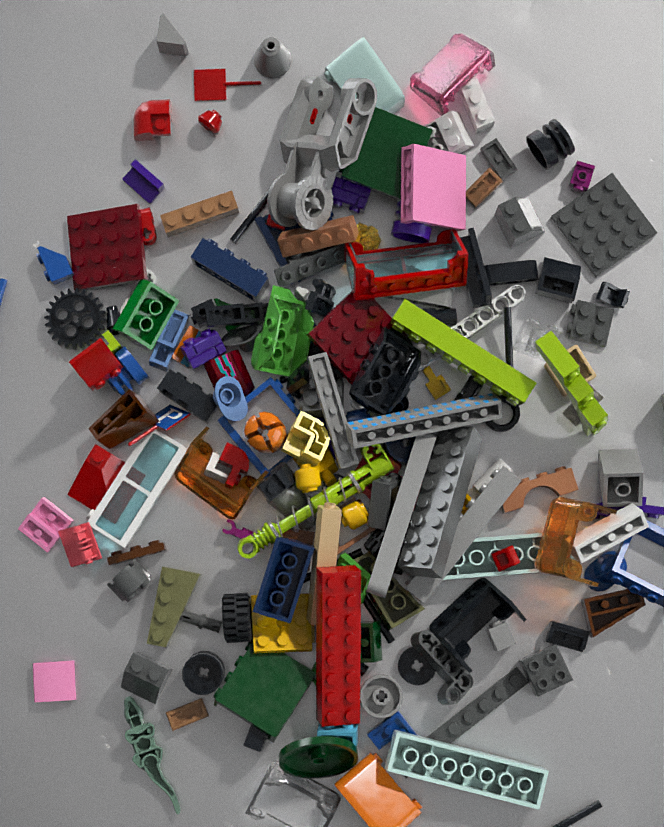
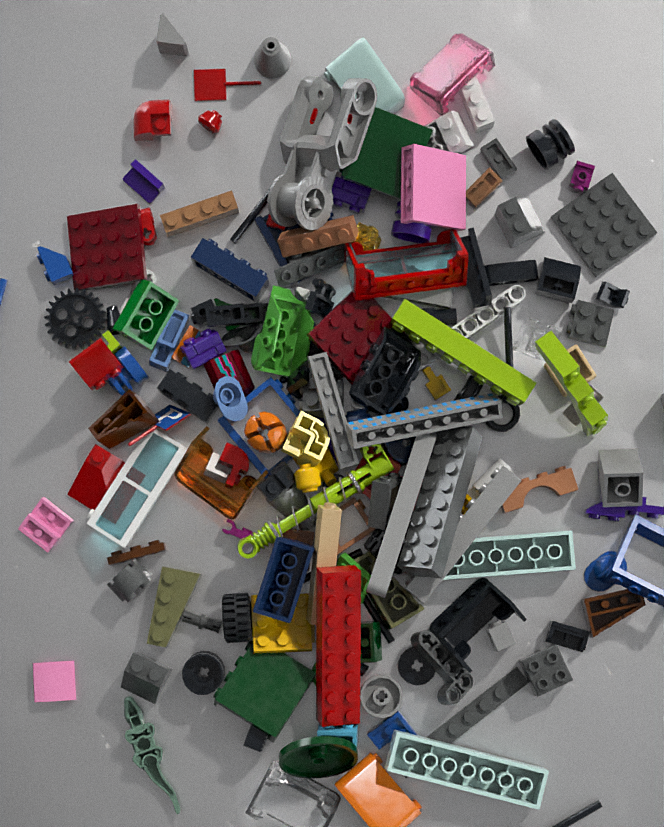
coral hinge [58,522,102,567] -> none
medium nougat plate [166,698,209,731] -> none
yellow head [341,501,369,530] -> none
red slope [491,545,520,572] -> none
clear orange windscreen [535,497,617,587] -> none
white brick [565,503,649,564] -> none

